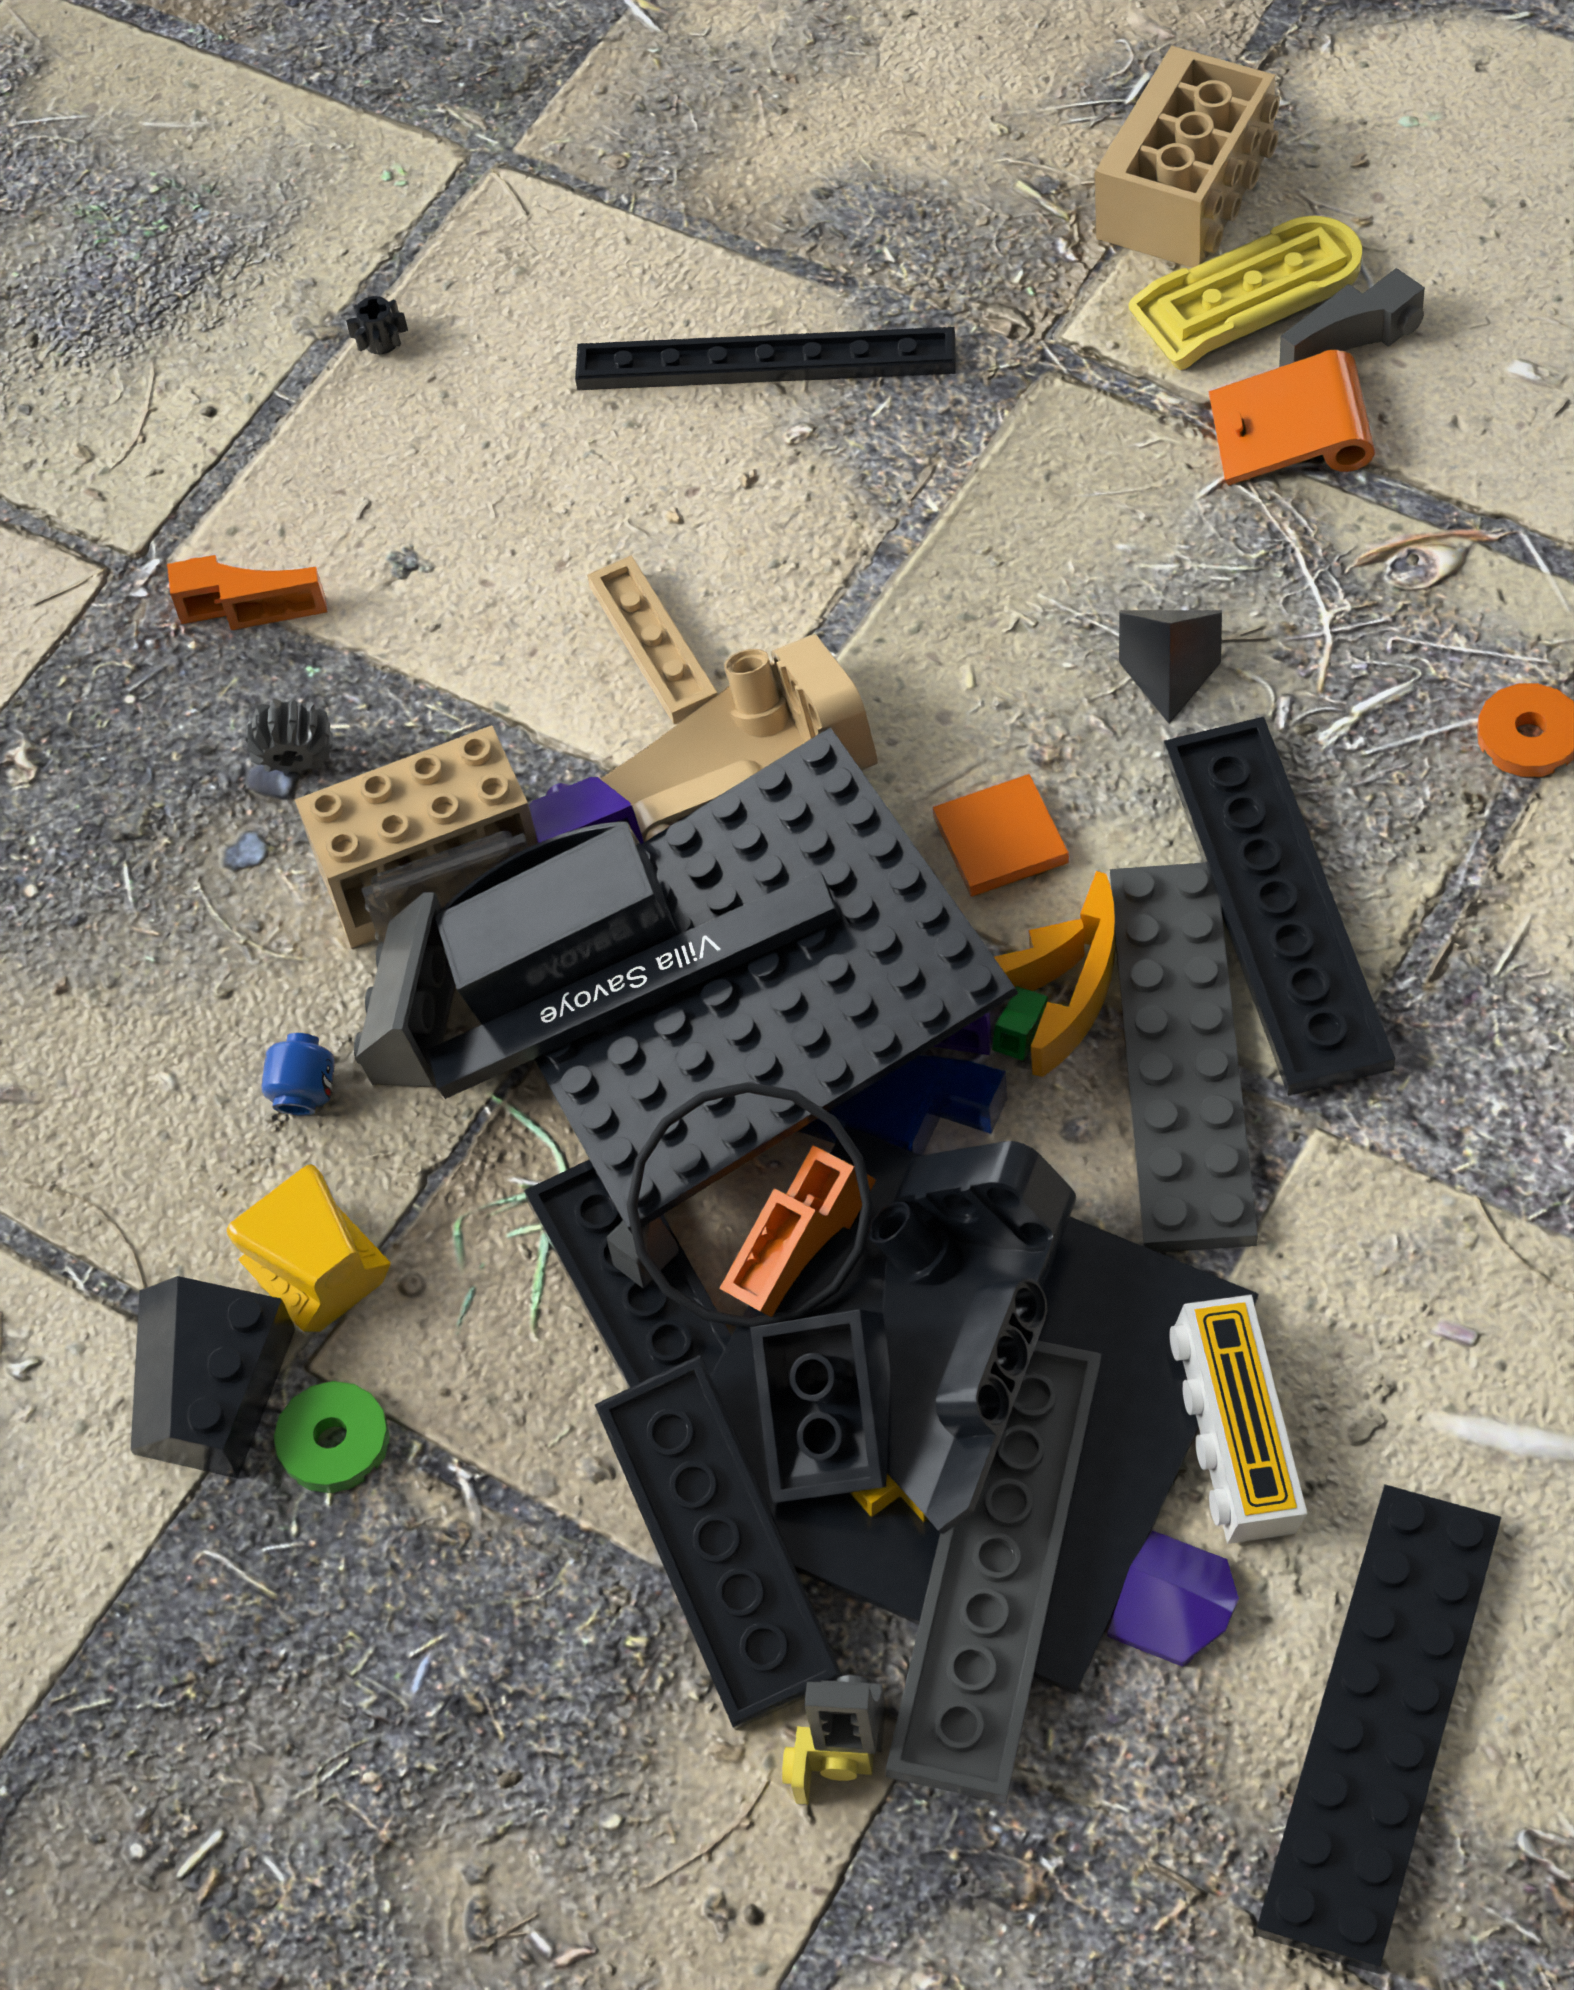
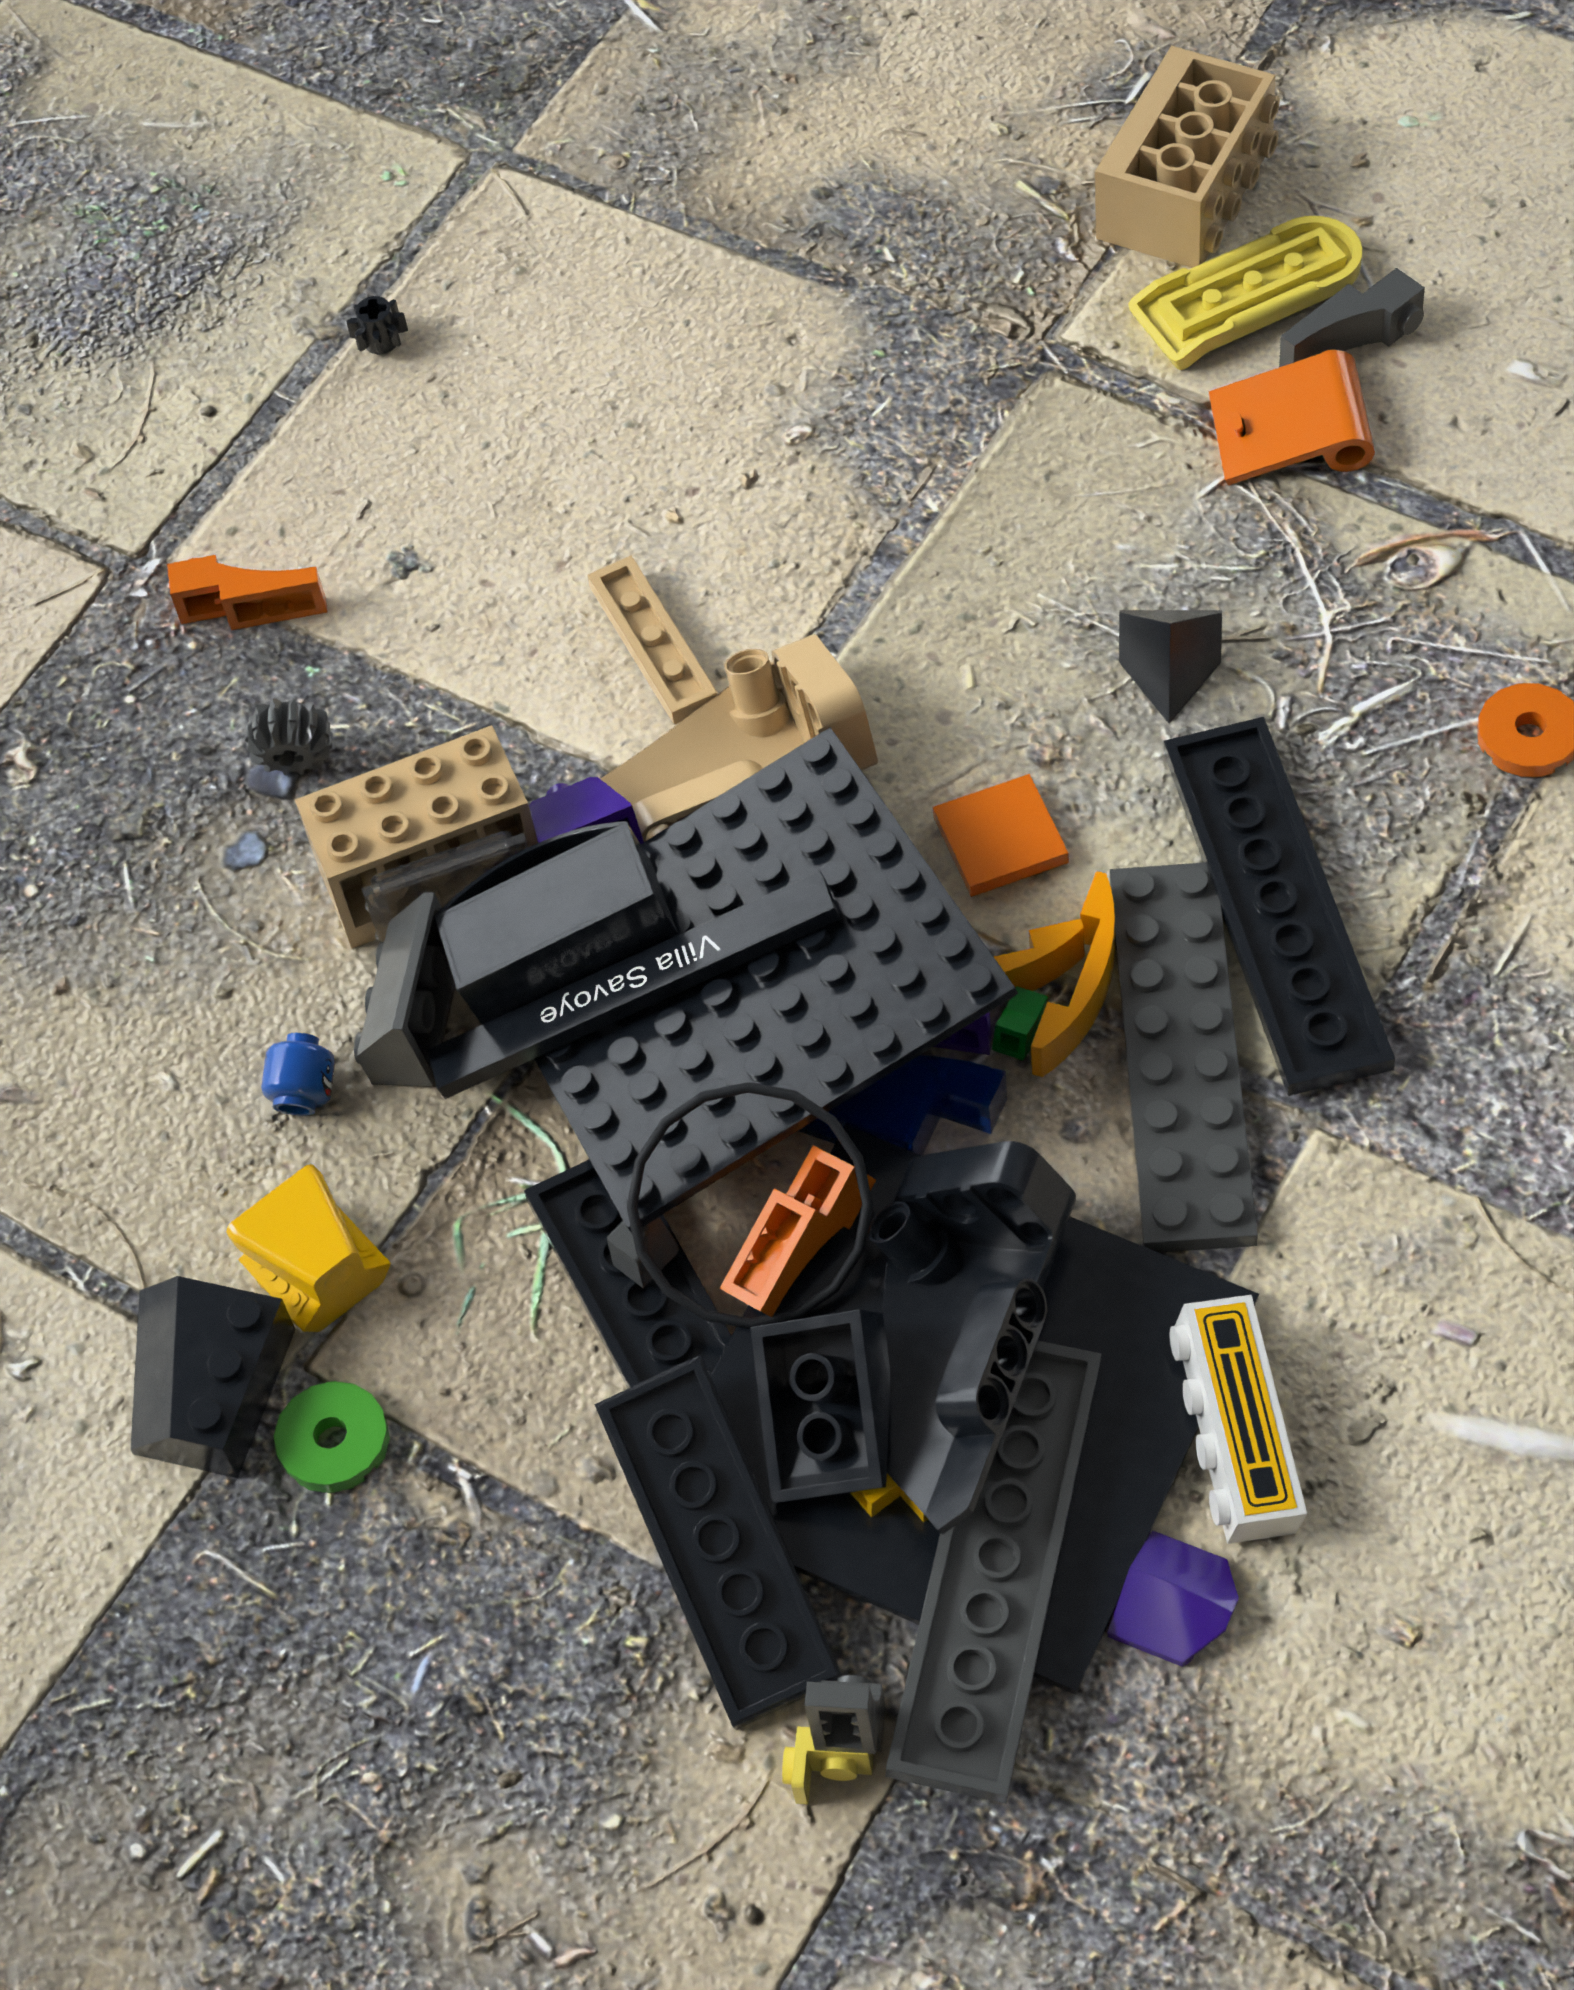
black tile [575,327,956,390] -> none
black plate [1256,1484,1501,1974] -> none

